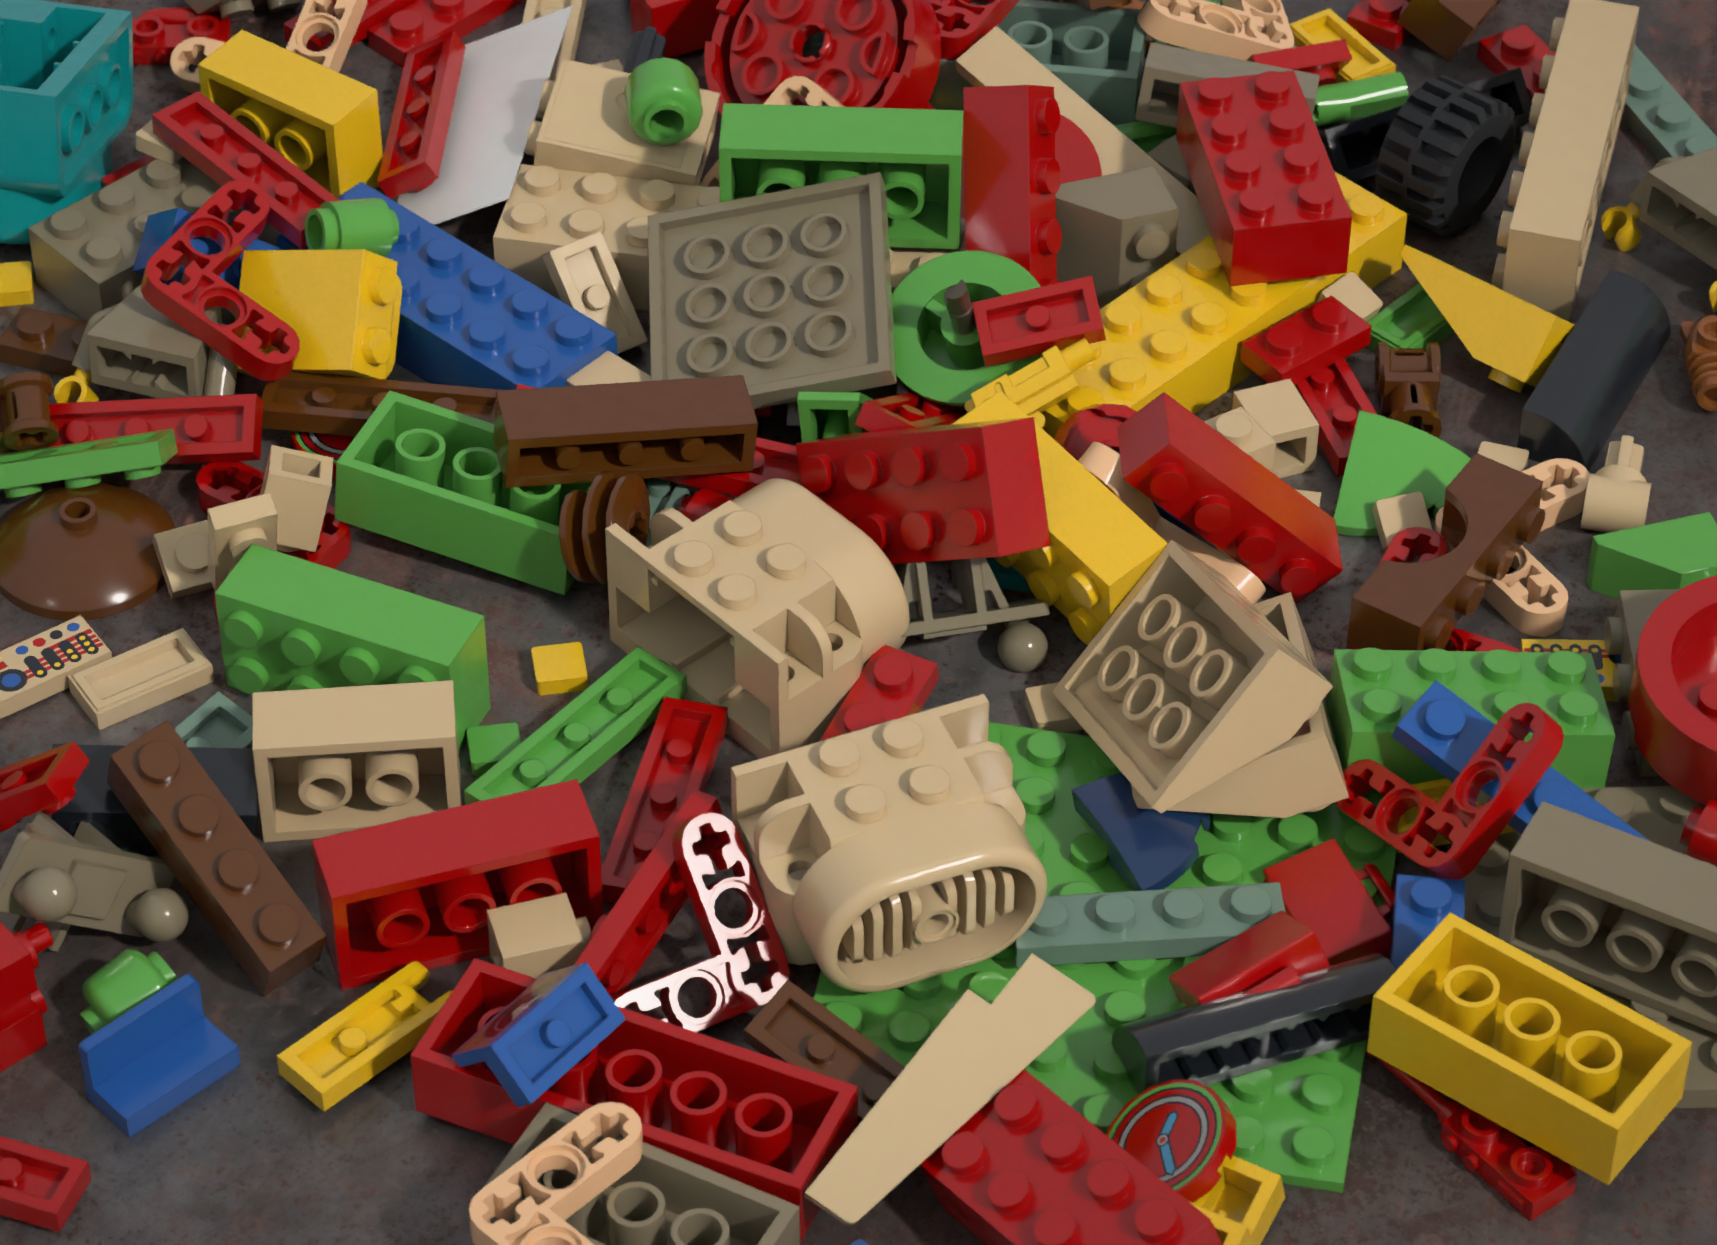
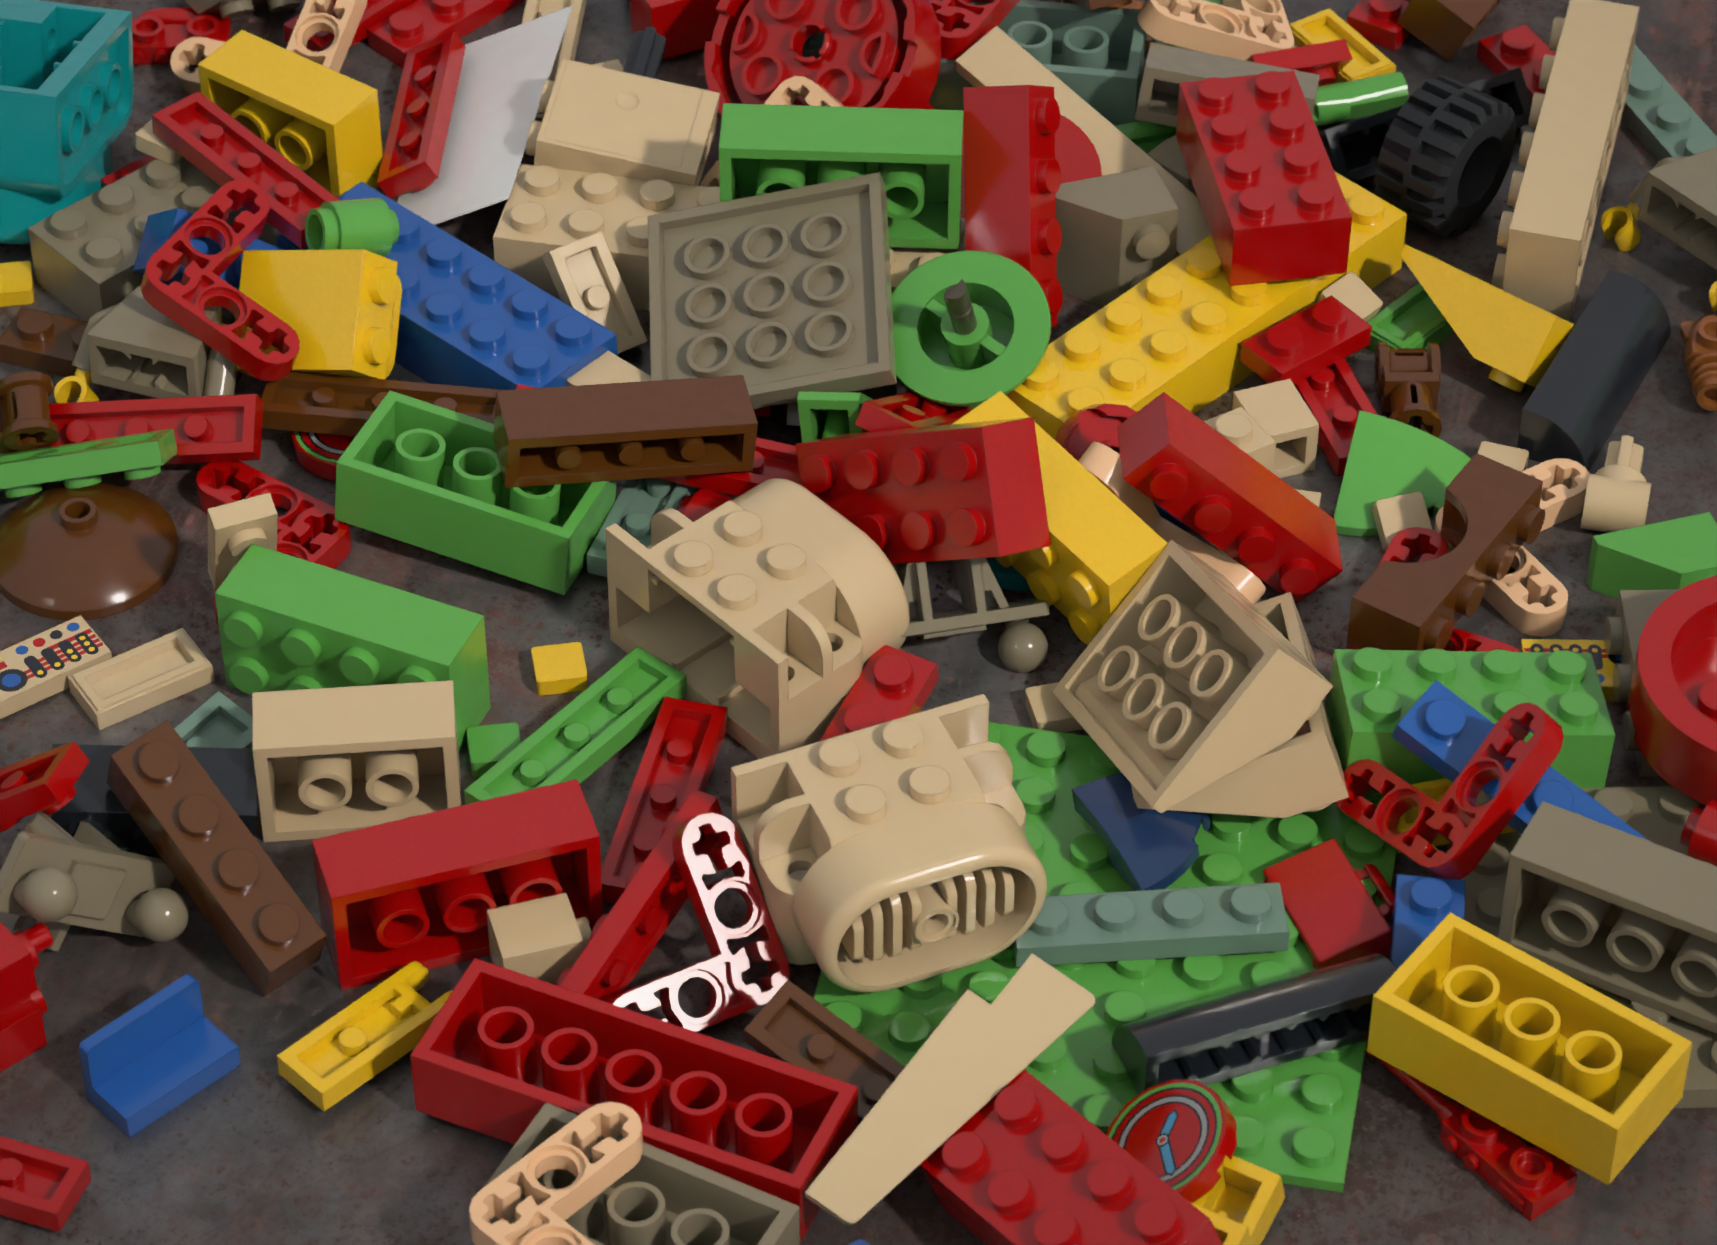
bright green head [79,949,178,1035] -> none
tan plate [152,520,214,600] -> none
tan brick [260,445,334,552] -> none
blue panel [451,962,626,1107] -> none
reddish brown piece [559,471,650,585] -> none
bright green head [624,57,703,145] -> none
yellow piece [965,337,1096,429] -> none
red plate [972,275,1106,367] -> none
red piece [1168,910,1330,1006] -> none

